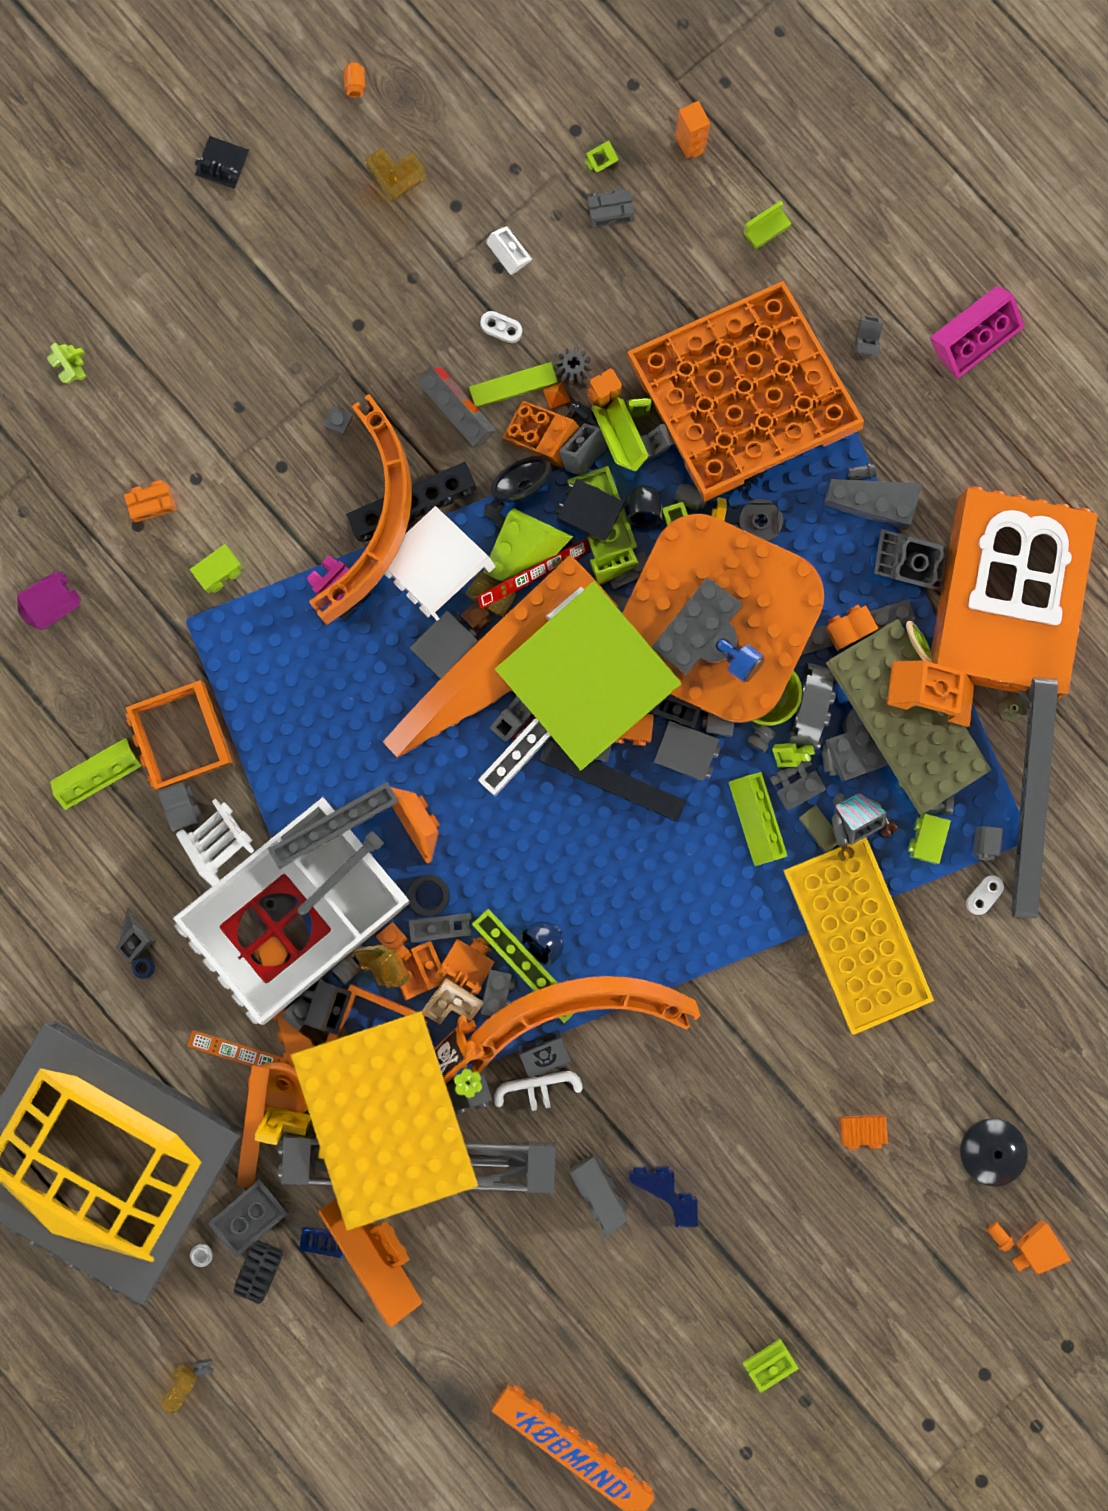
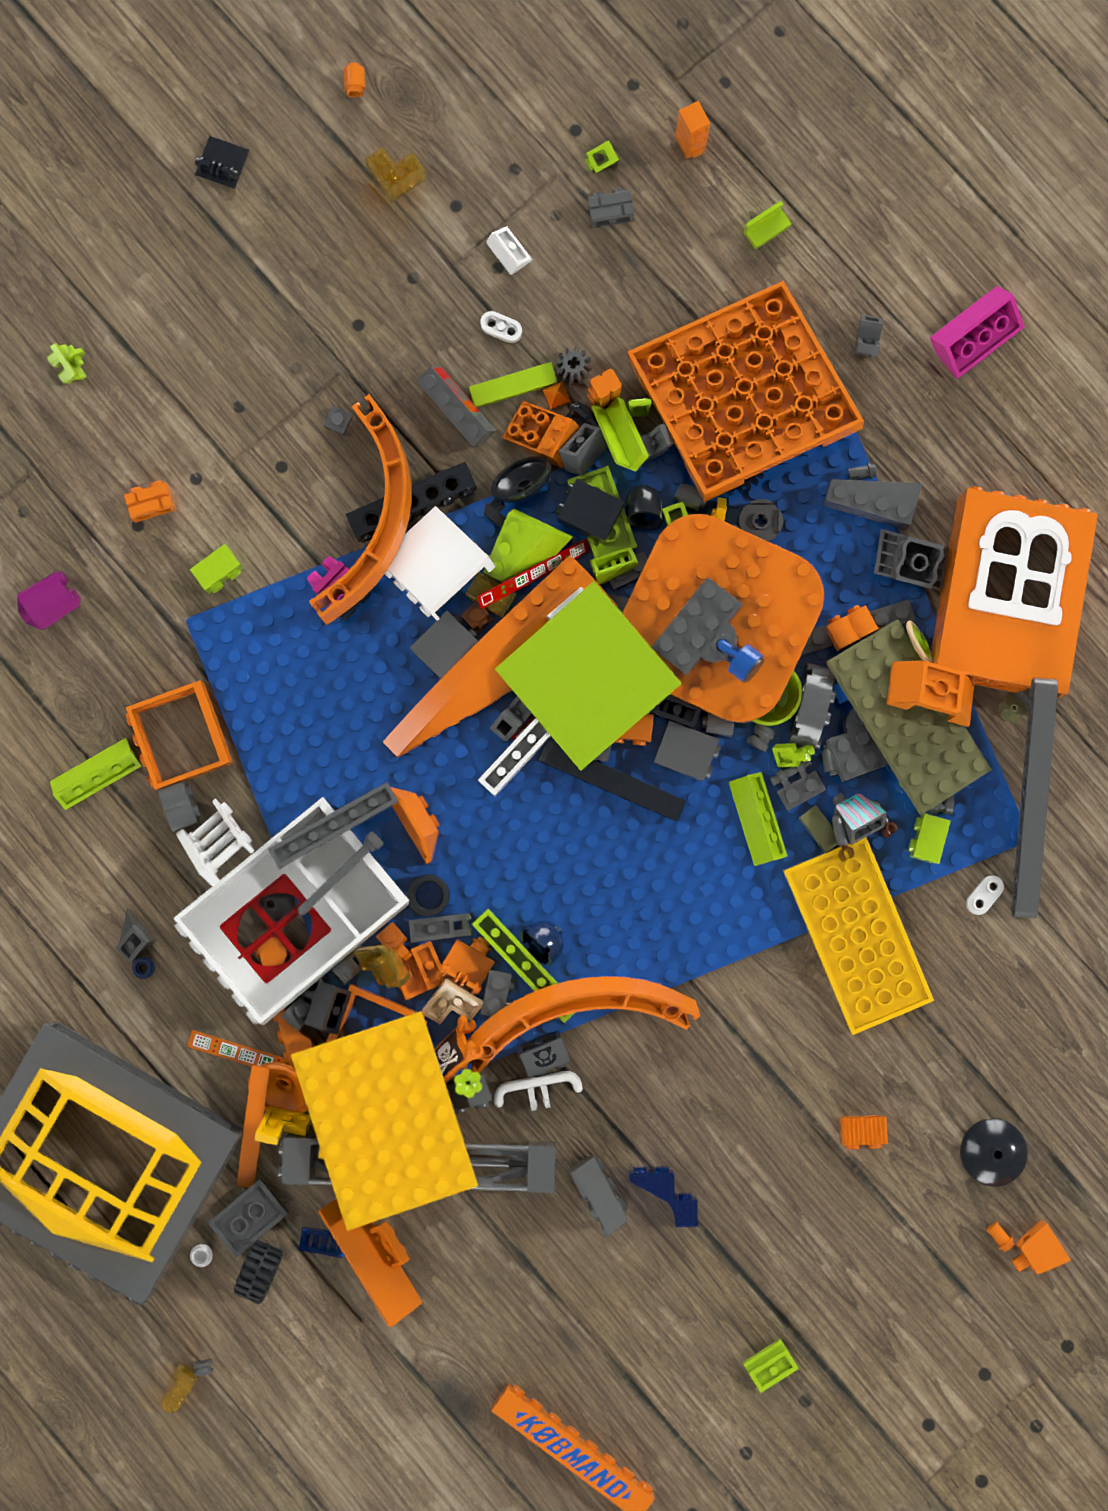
dark grey brick [972,826,1003,861] -> none

